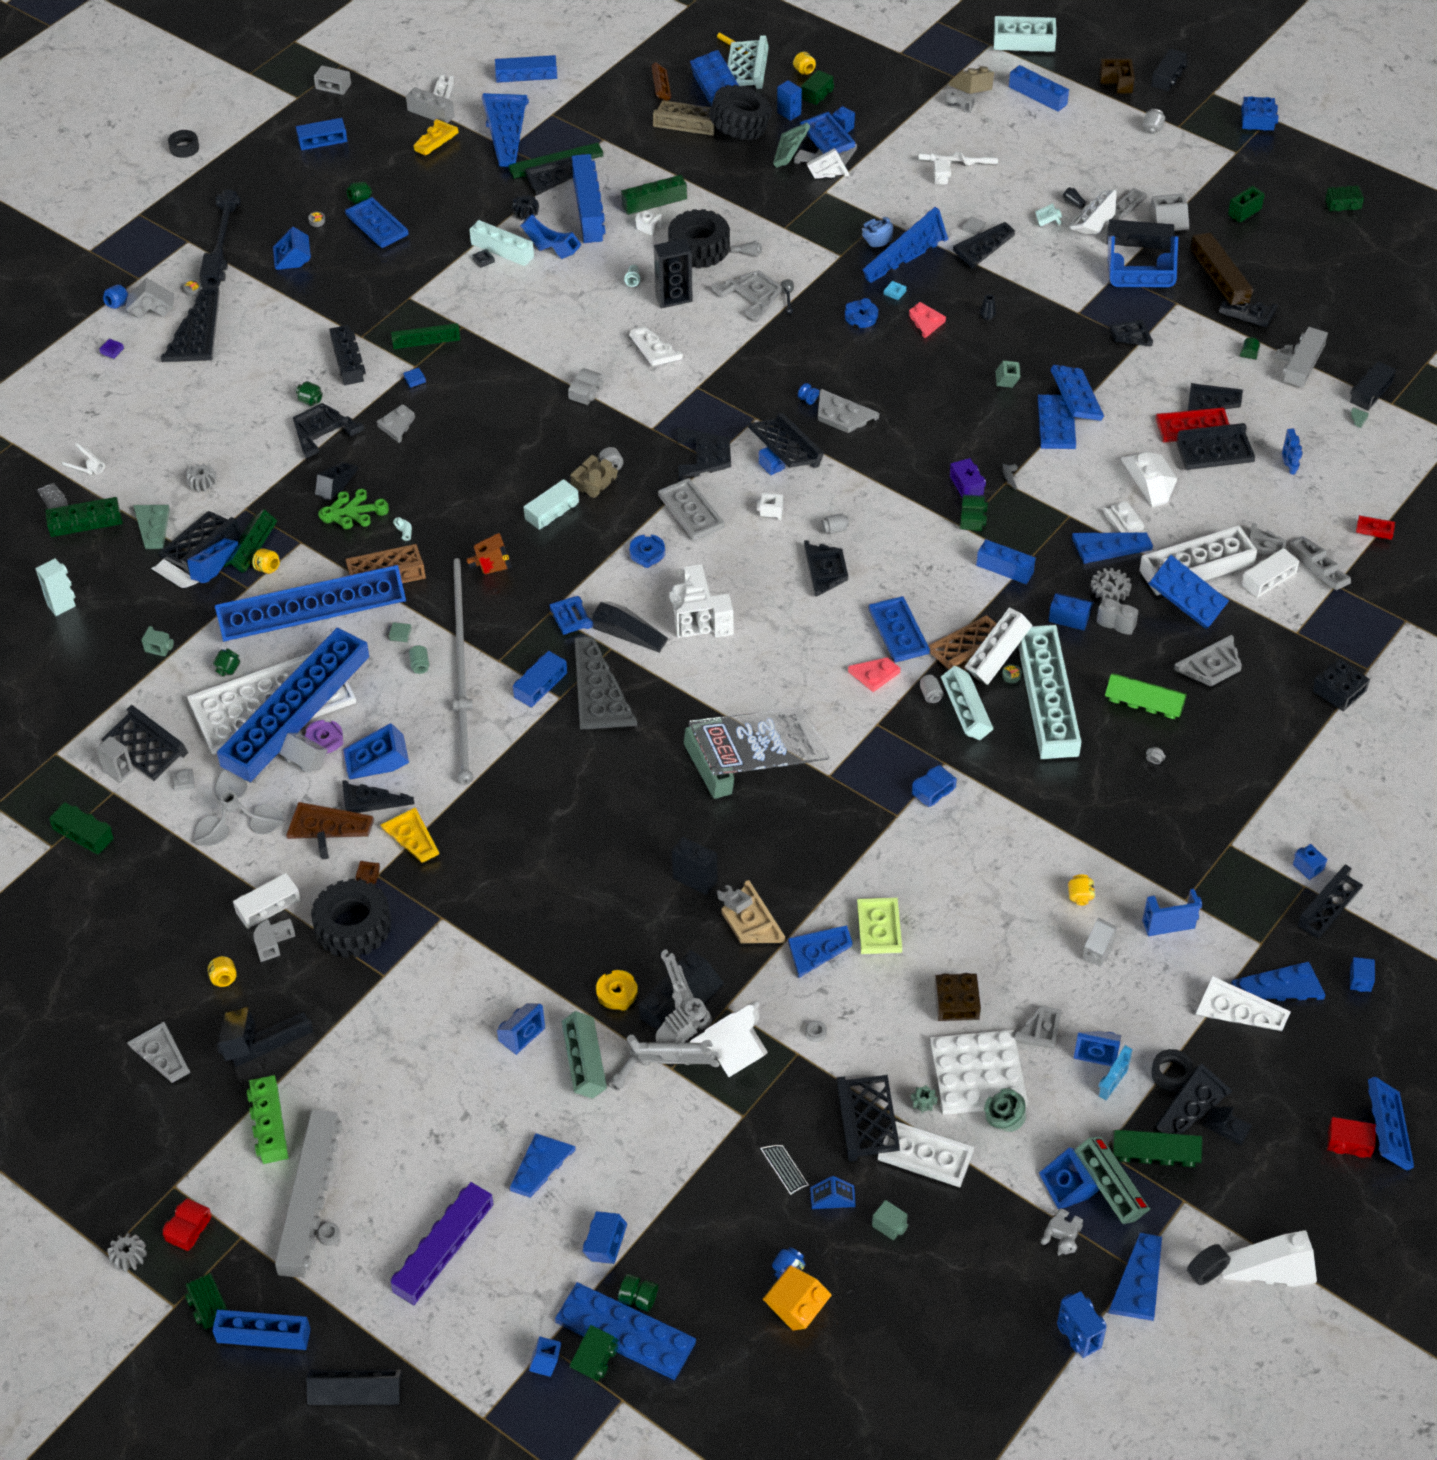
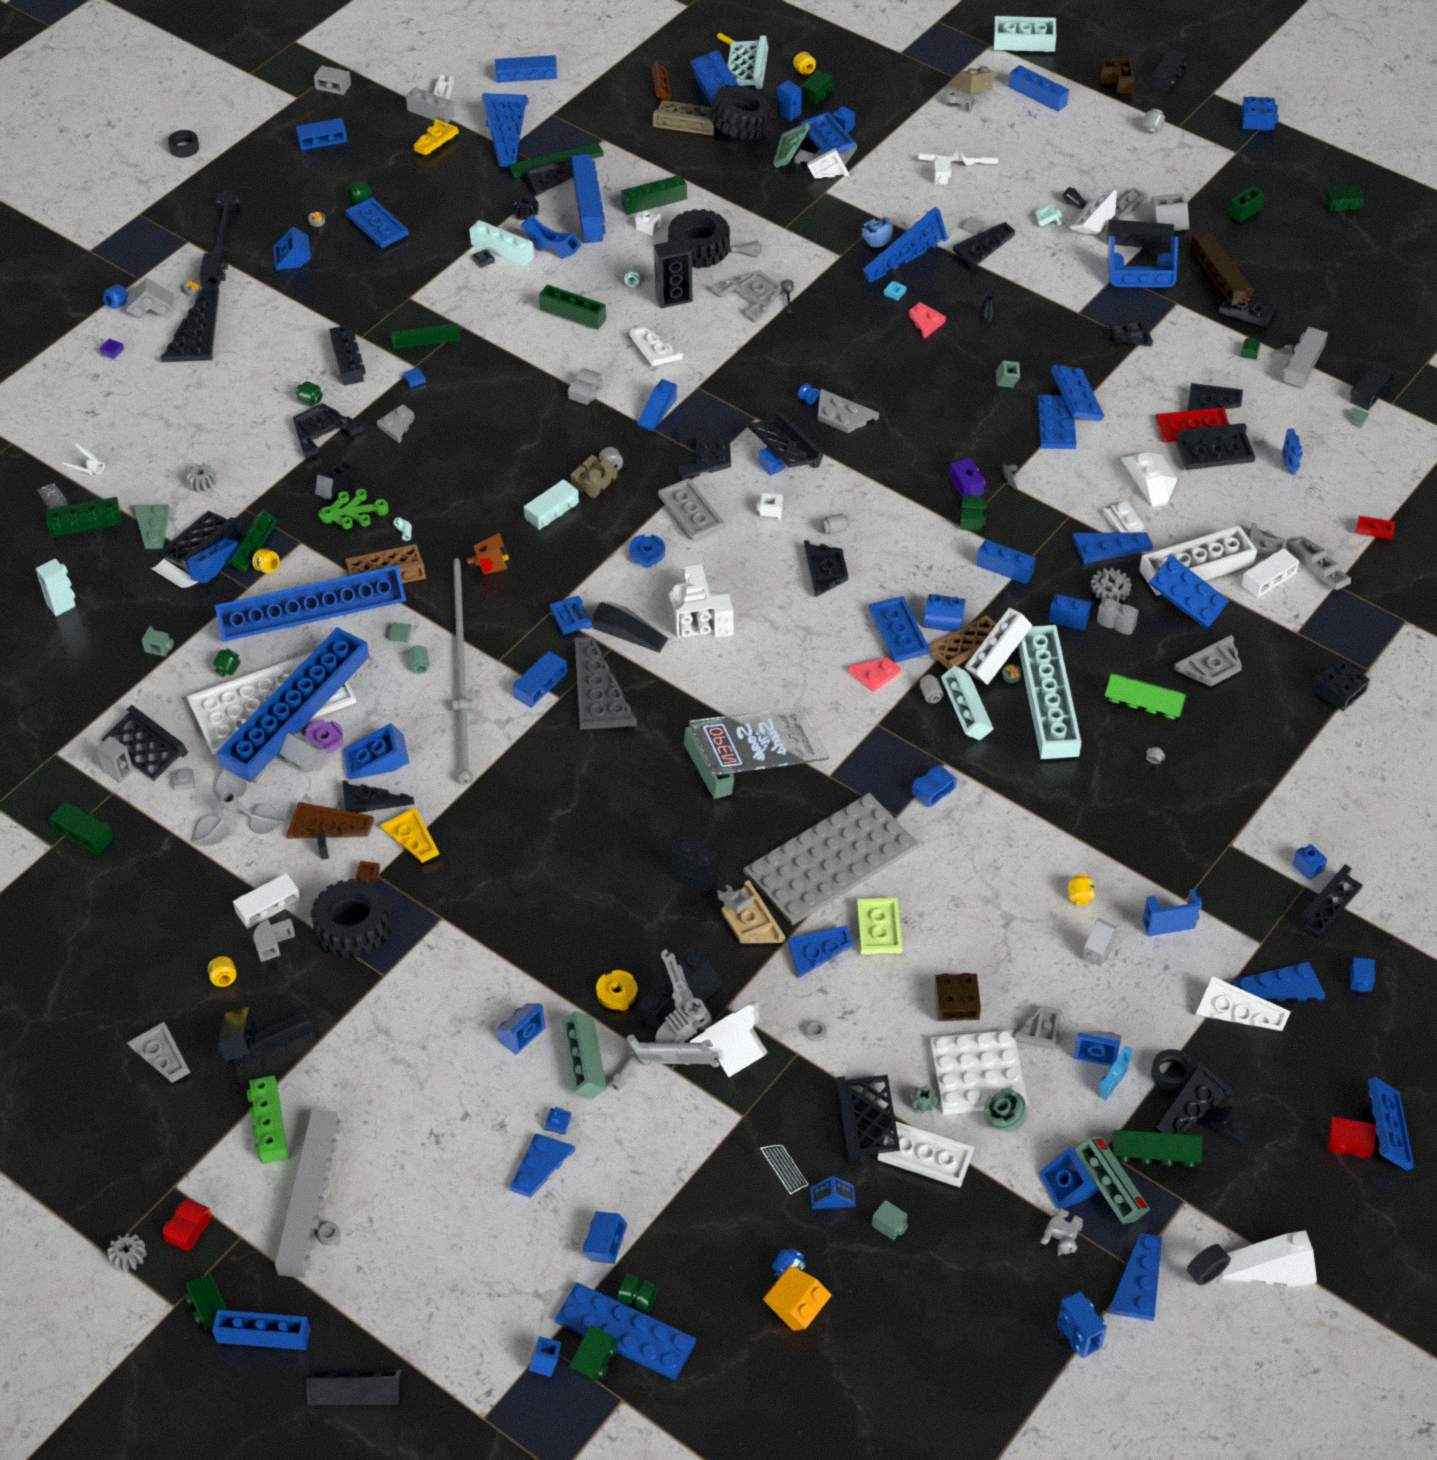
dark purple brick [390,1182,494,1306] -> none
blue plate [845,298,878,328] -> none
none -> dark green brick [539,284,606,329]
none -> blue tile [545,1107,572,1135]
none -> blue slope [637,379,677,432]
none -> light grey plate [744,793,919,926]
none -> blue brick [924,593,966,632]

